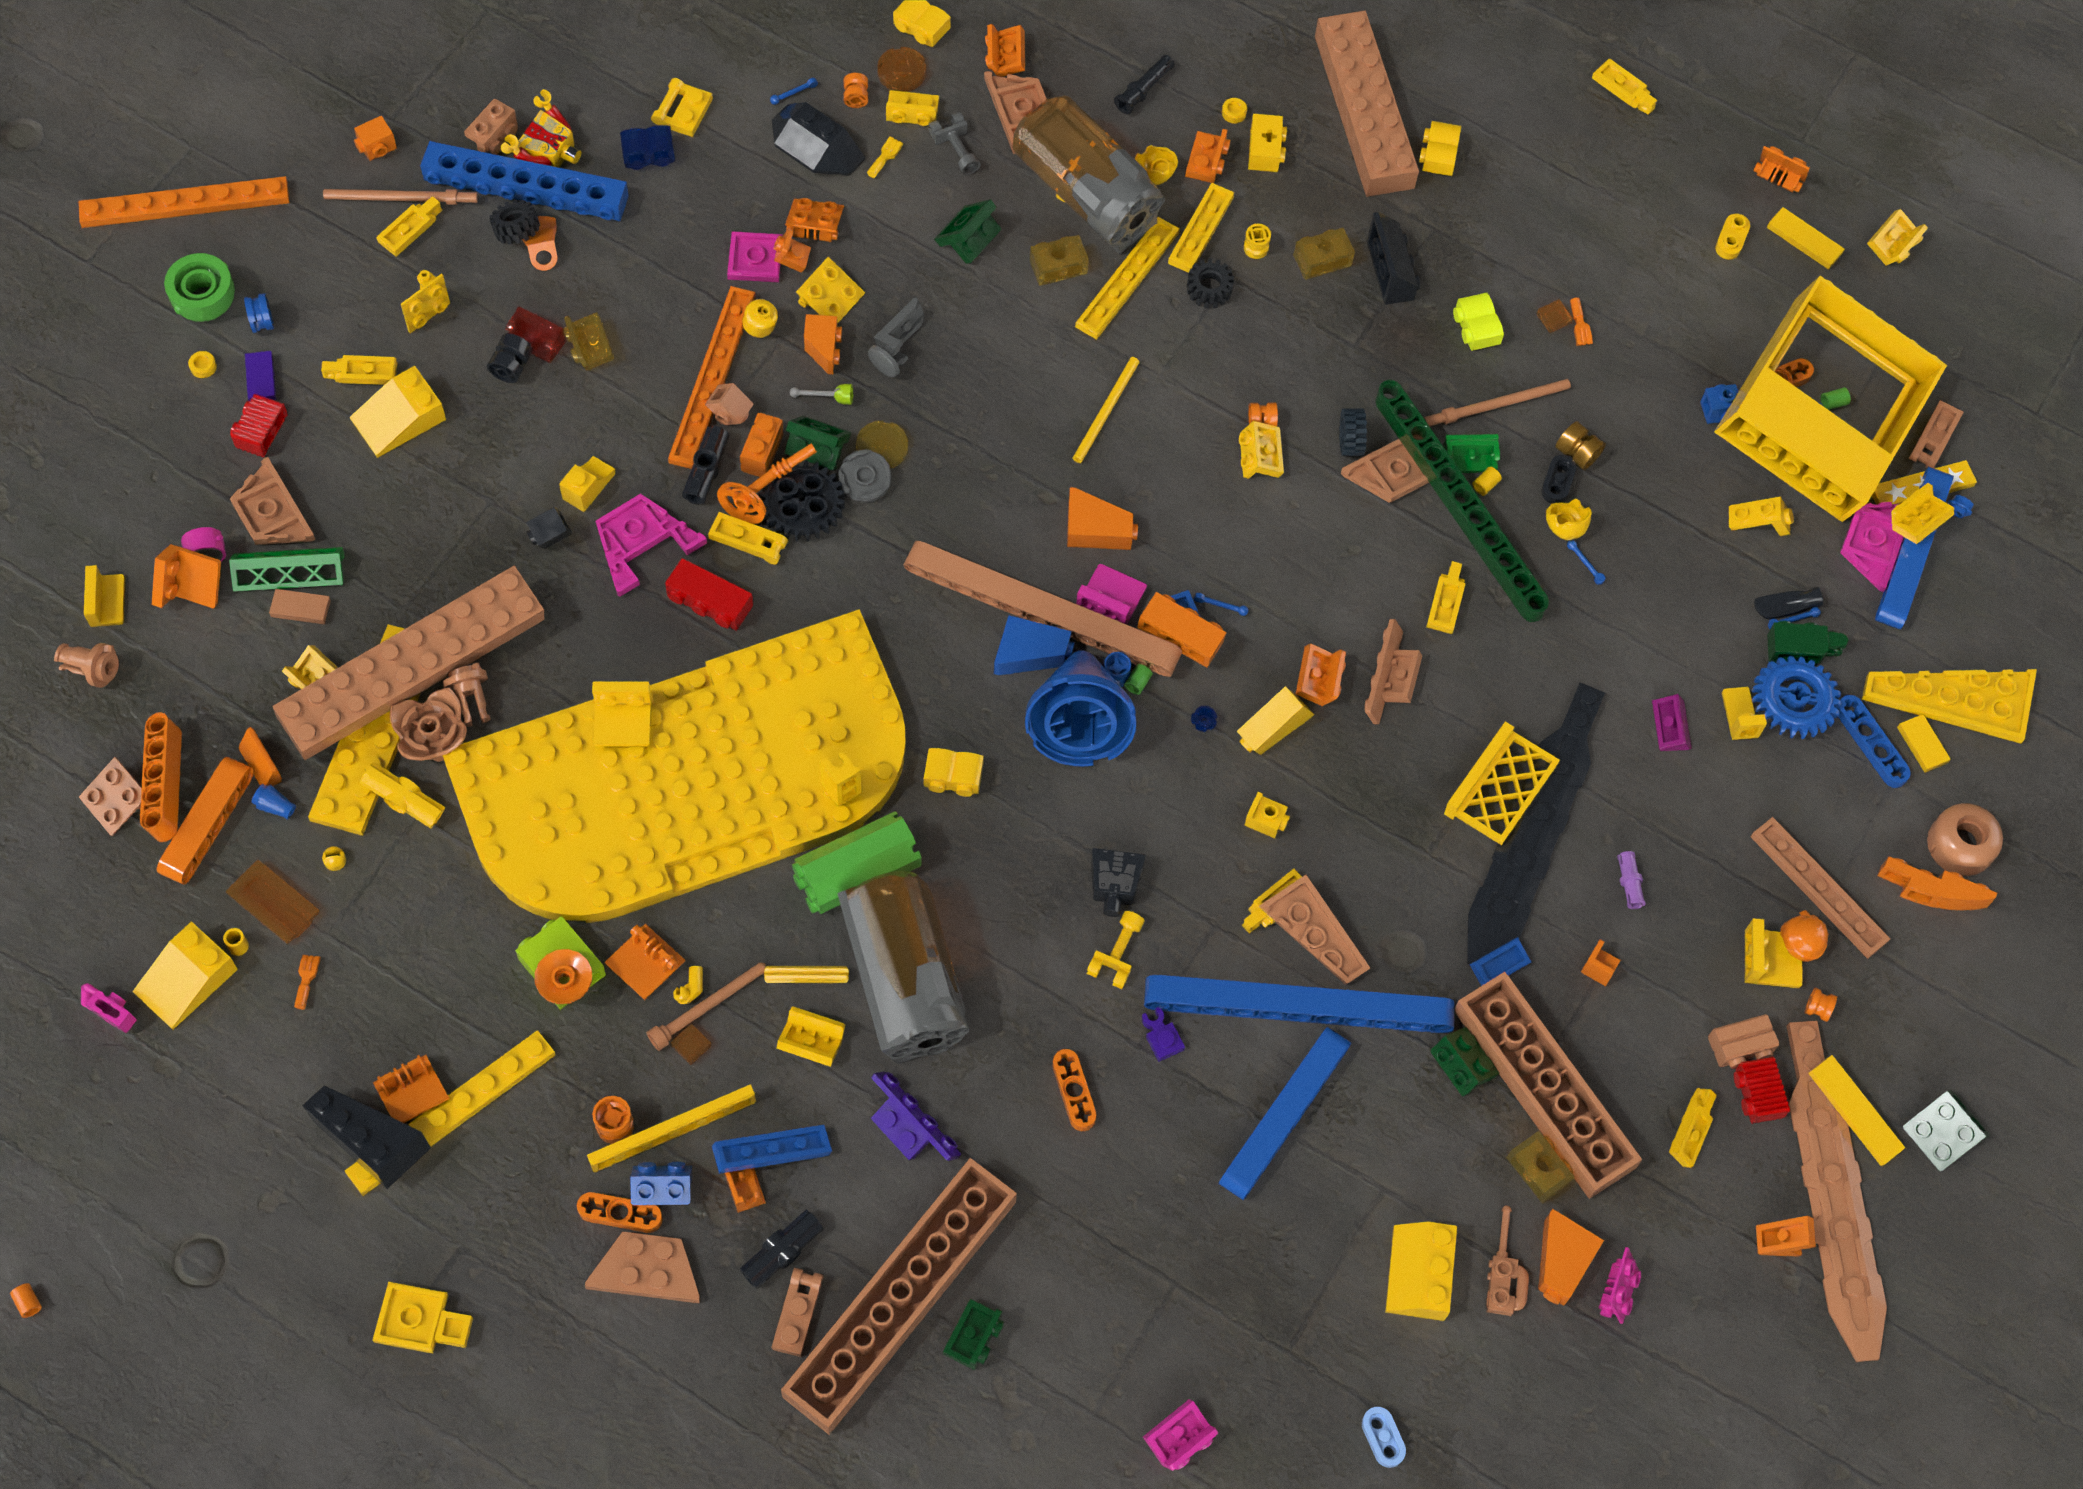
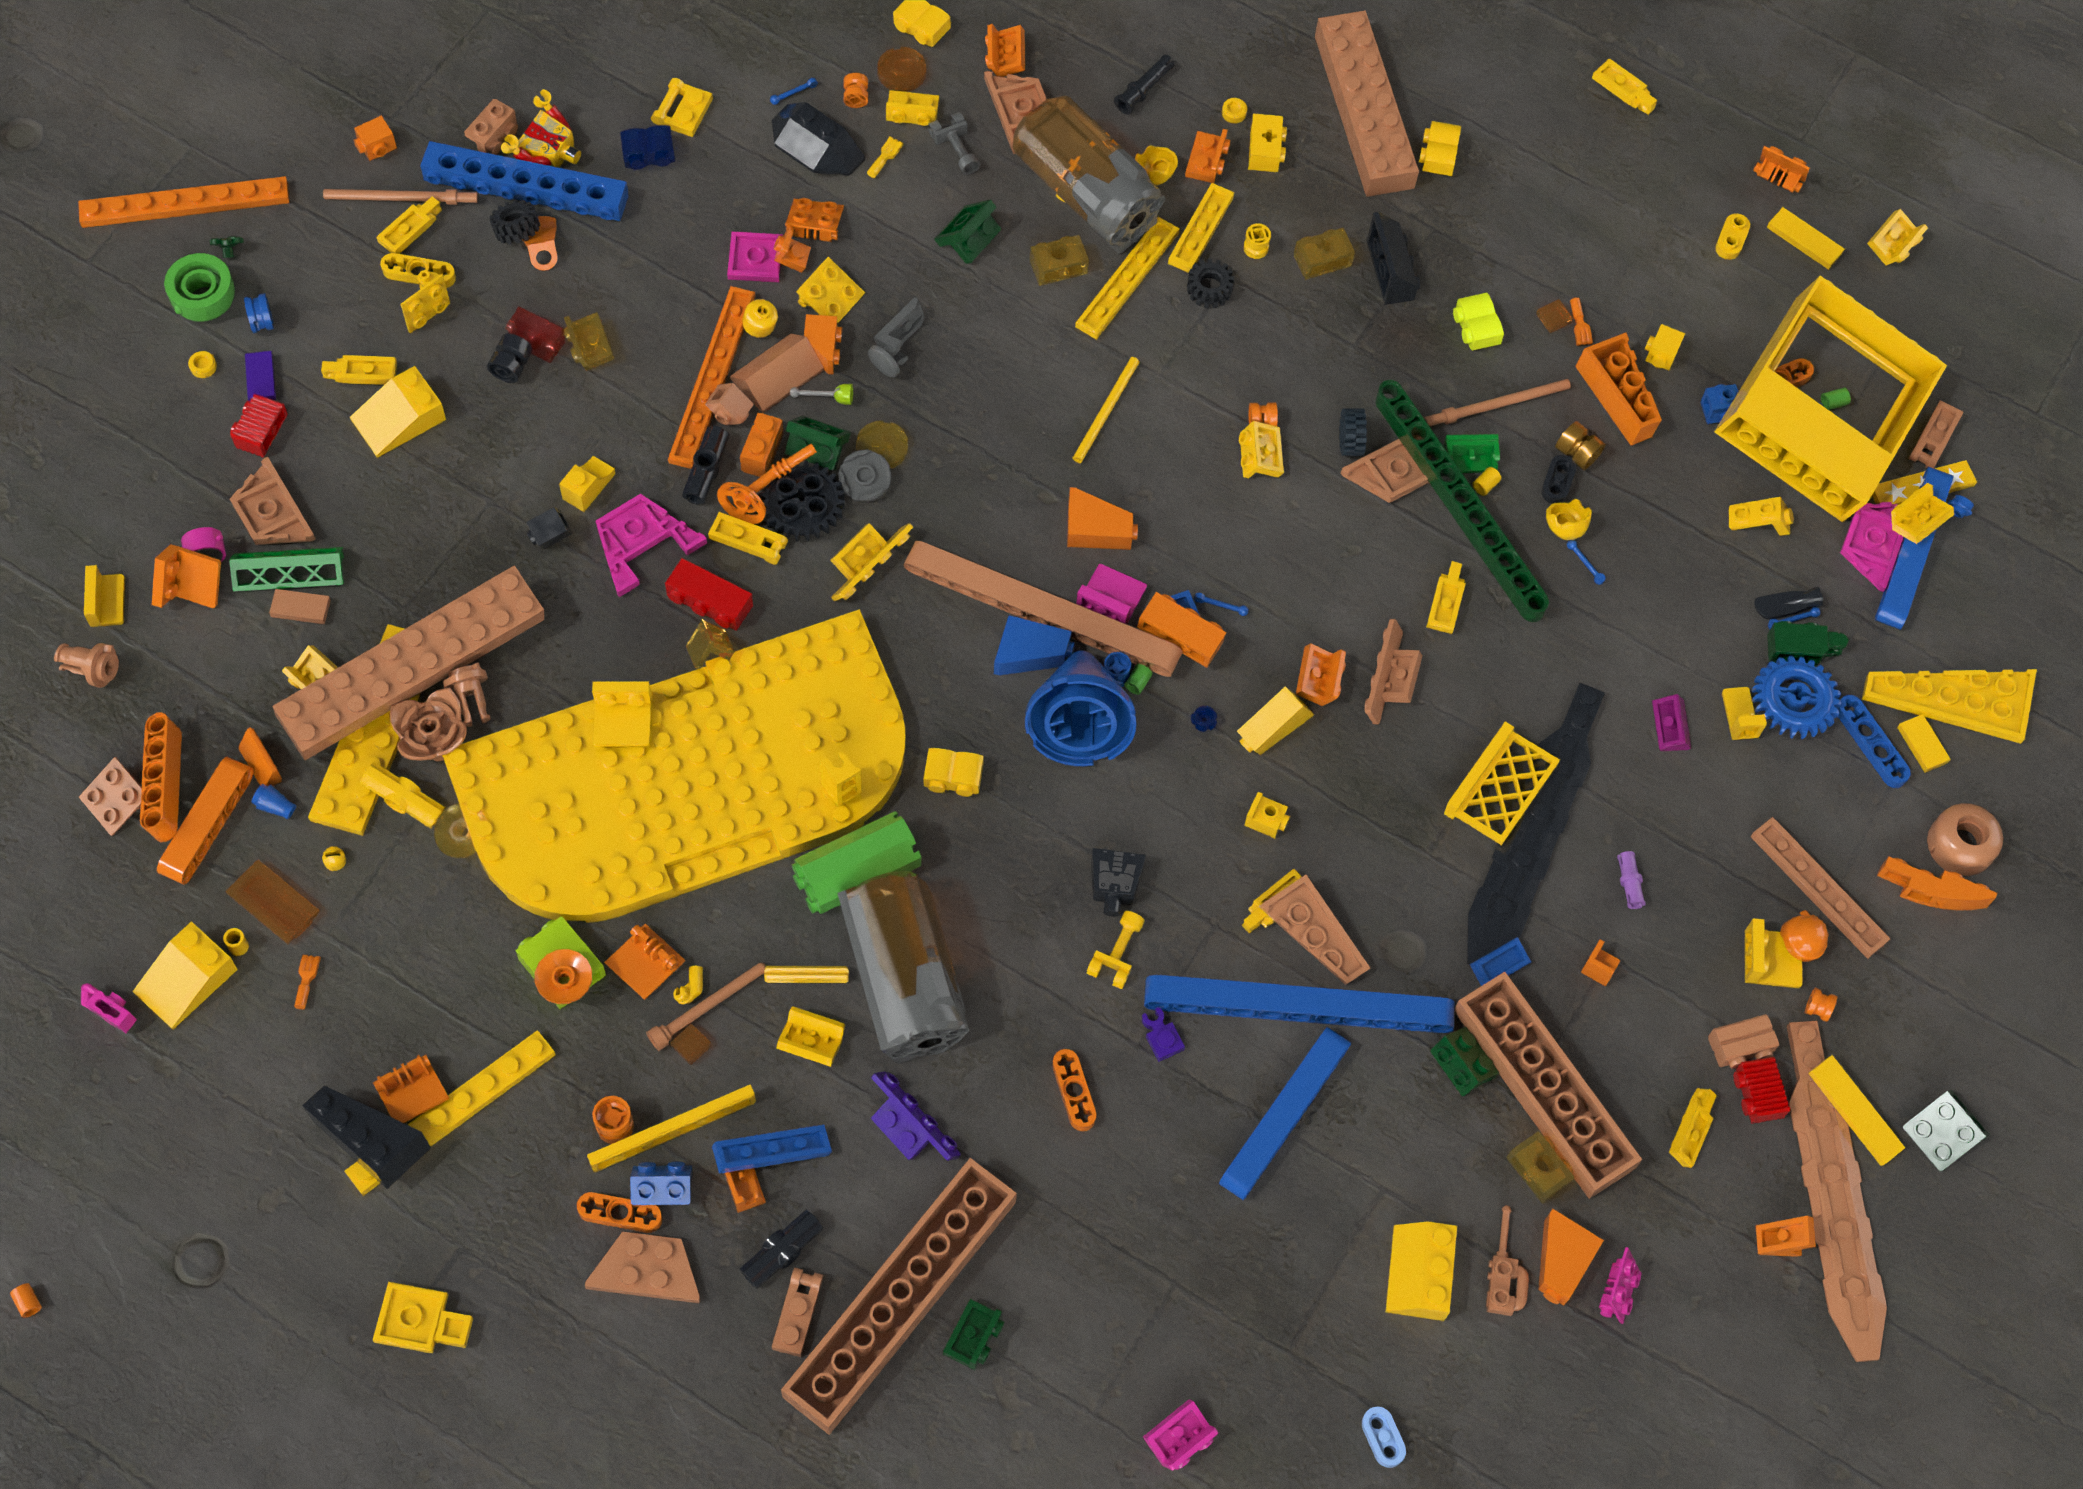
none -> dark green plant [209,236,244,258]
none -> yellow beam [380,253,456,288]
none -> clear yellow dish [434,803,487,859]
none -> clear yellow panel [686,619,735,669]
none -> nougat slope [730,334,824,413]
none -> yellow bracket [830,523,913,601]
none -> orange wedge [1575,333,1662,446]
none -> yellow brick [1644,324,1685,371]

